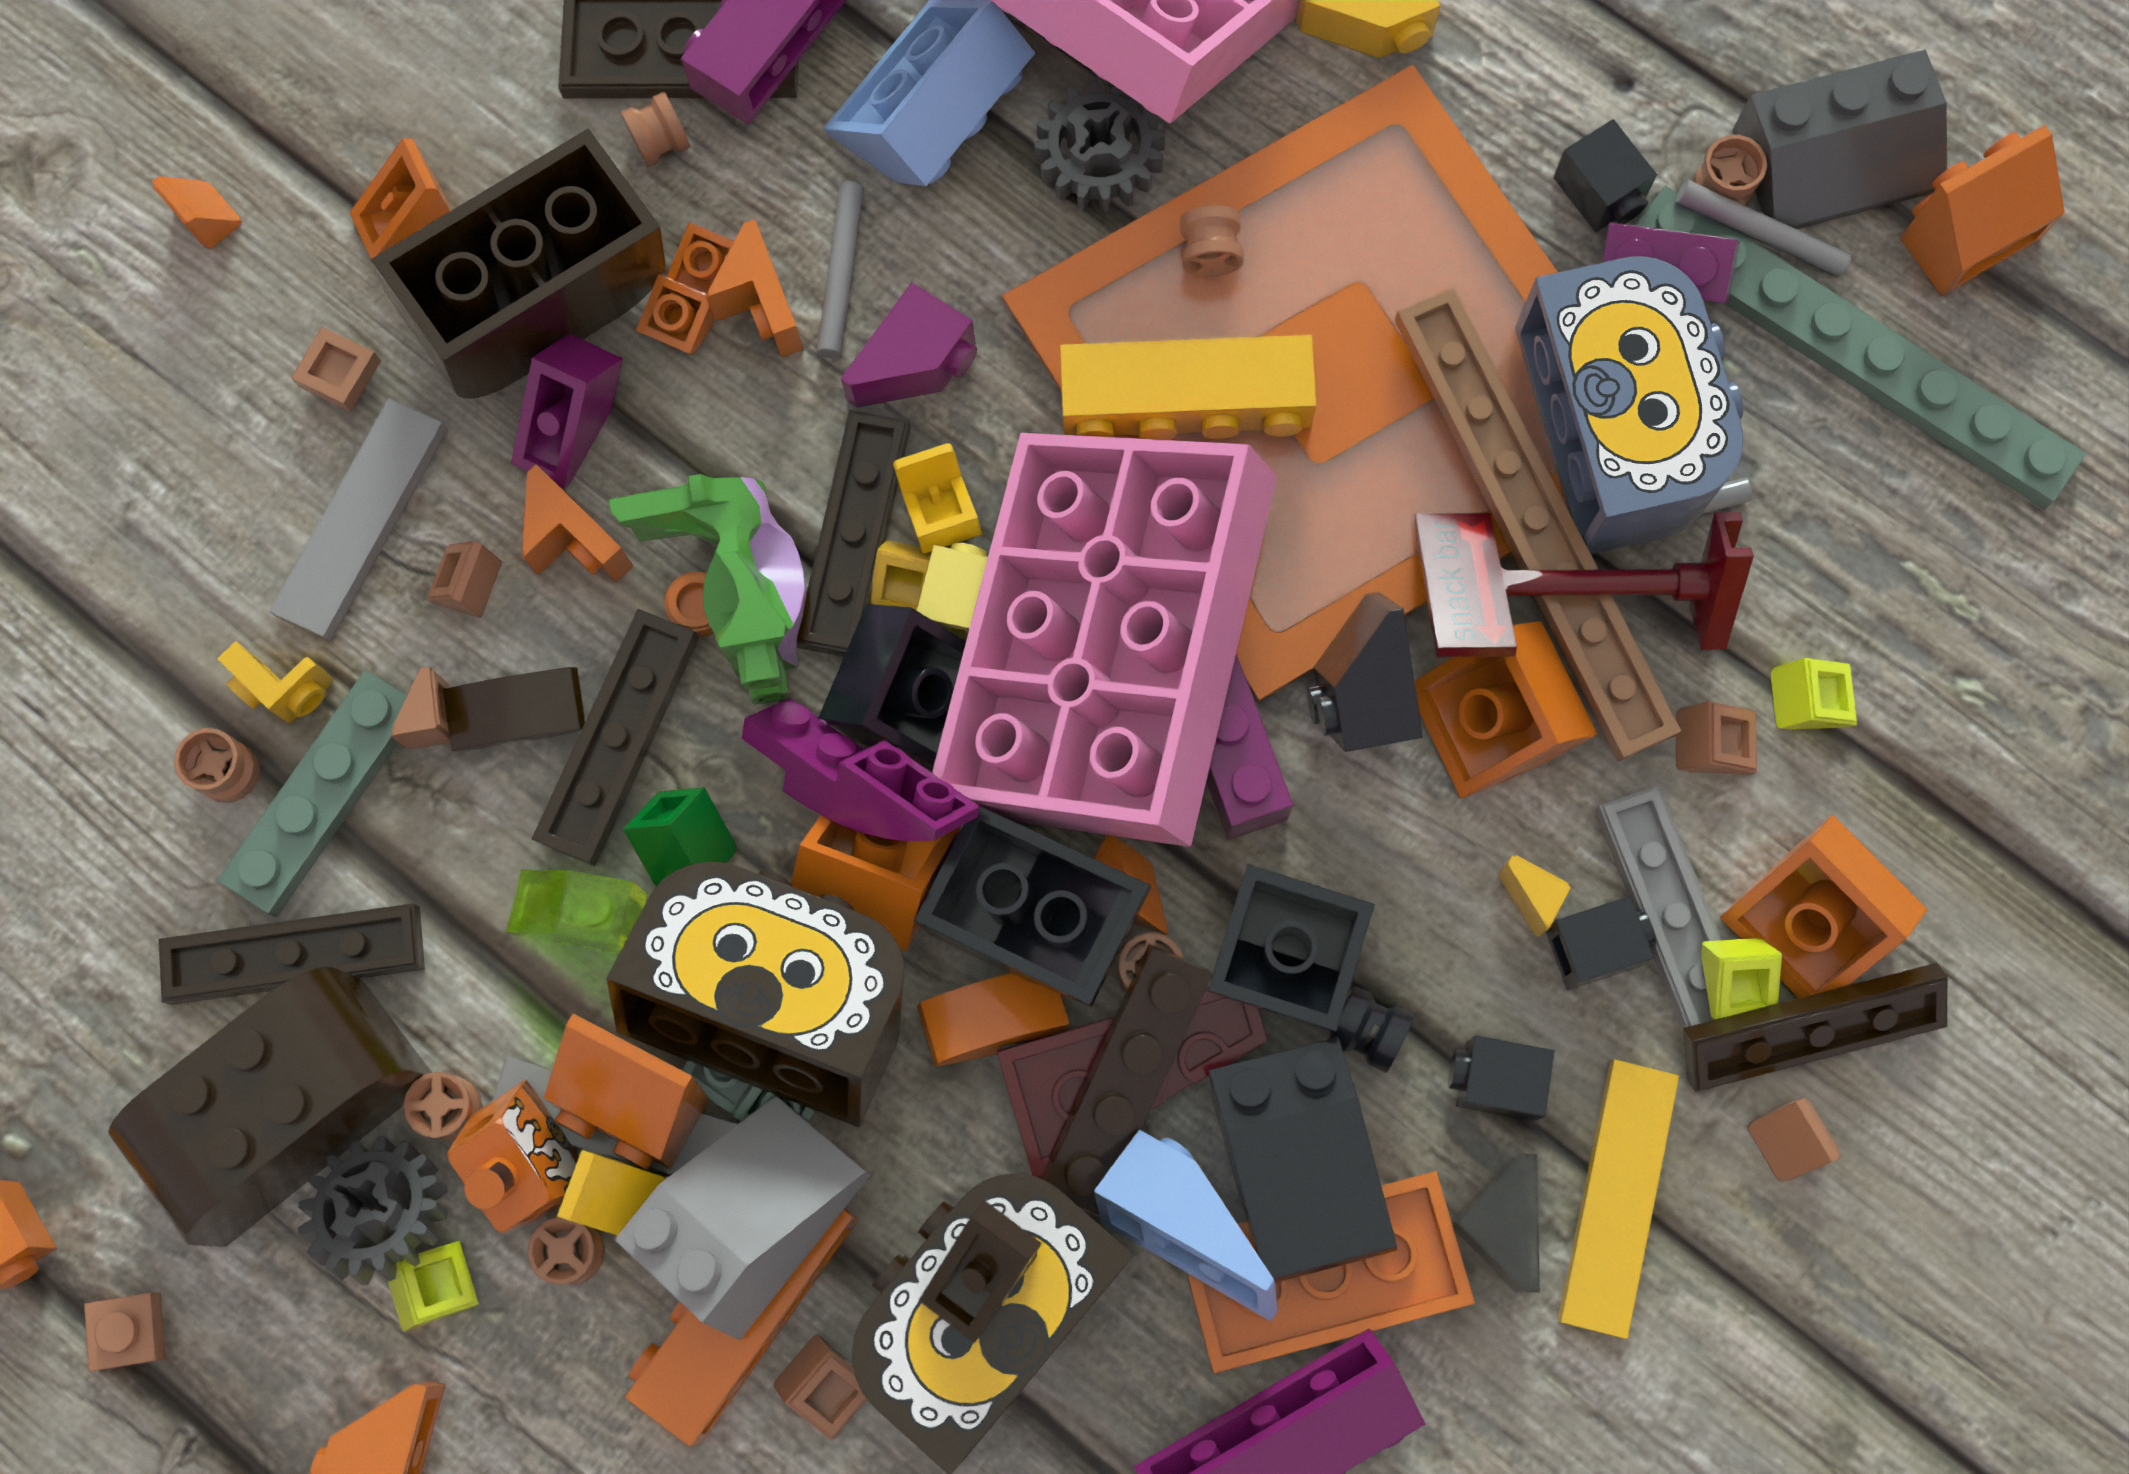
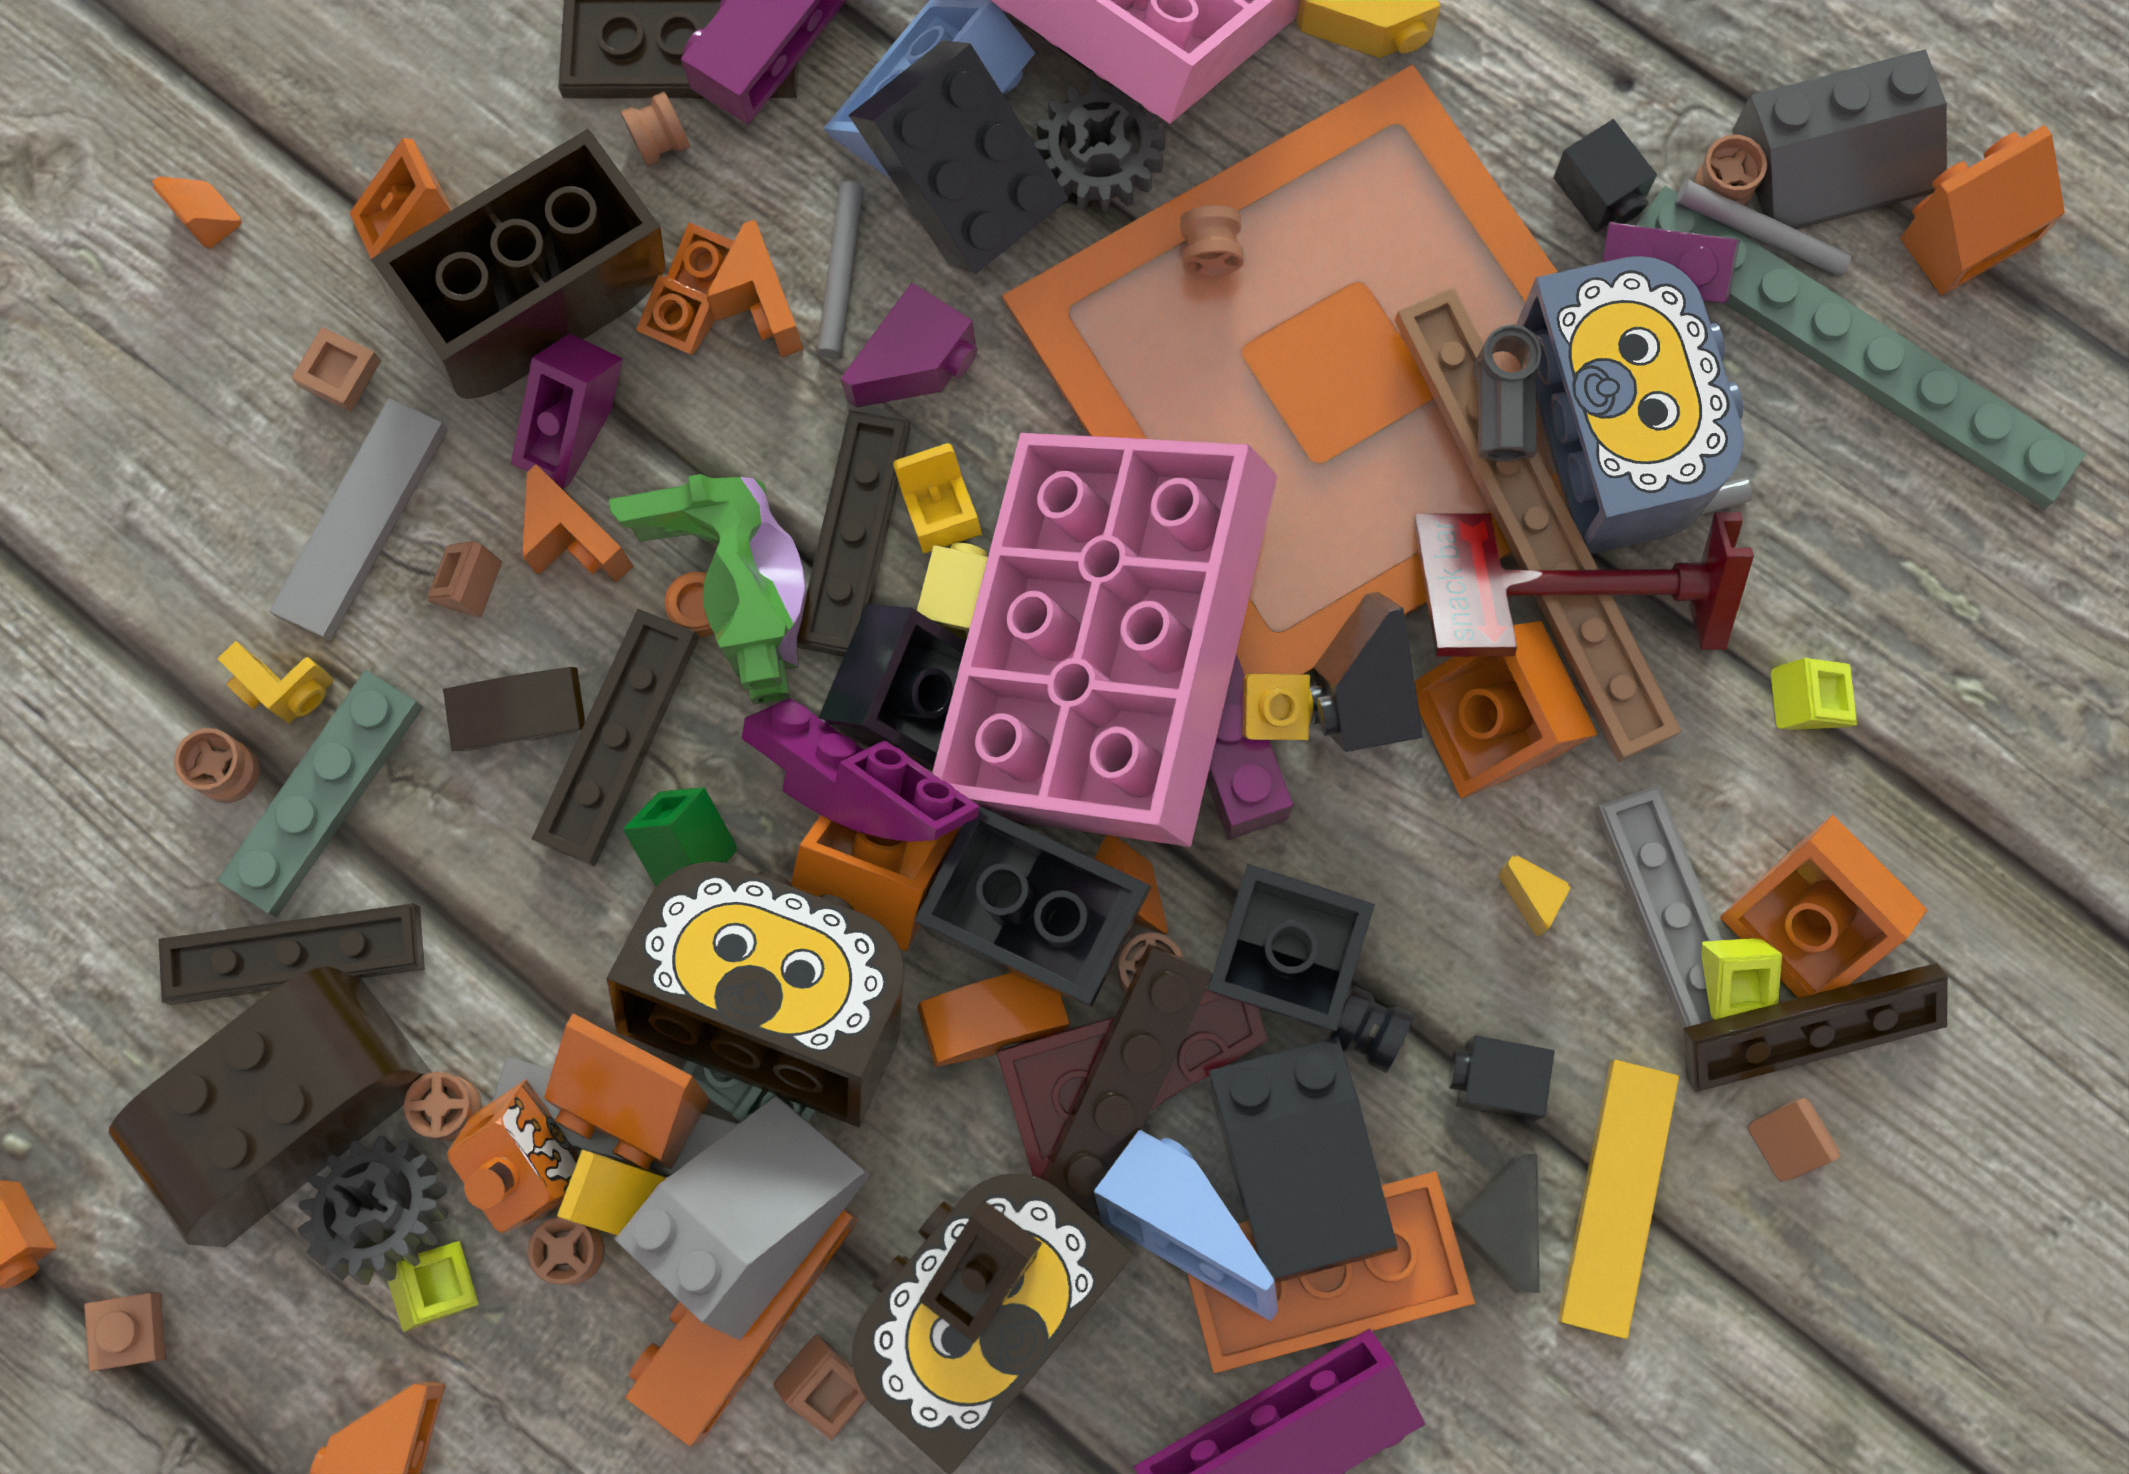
nougat slope [391,667,450,749] -> none
clear neon green slope [506,870,647,954] -> none
yellow slope [869,540,932,611] -> none
yellow brick [1060,335,1316,440] -> none
black brick [1546,896,1656,991] -> none
nougat slope [1676,701,1757,775] -> none
none -> black brick [848,40,1069,274]
none -> yellow bracket [1242,673,1313,740]
none -> dark grey piece [1473,324,1542,462]

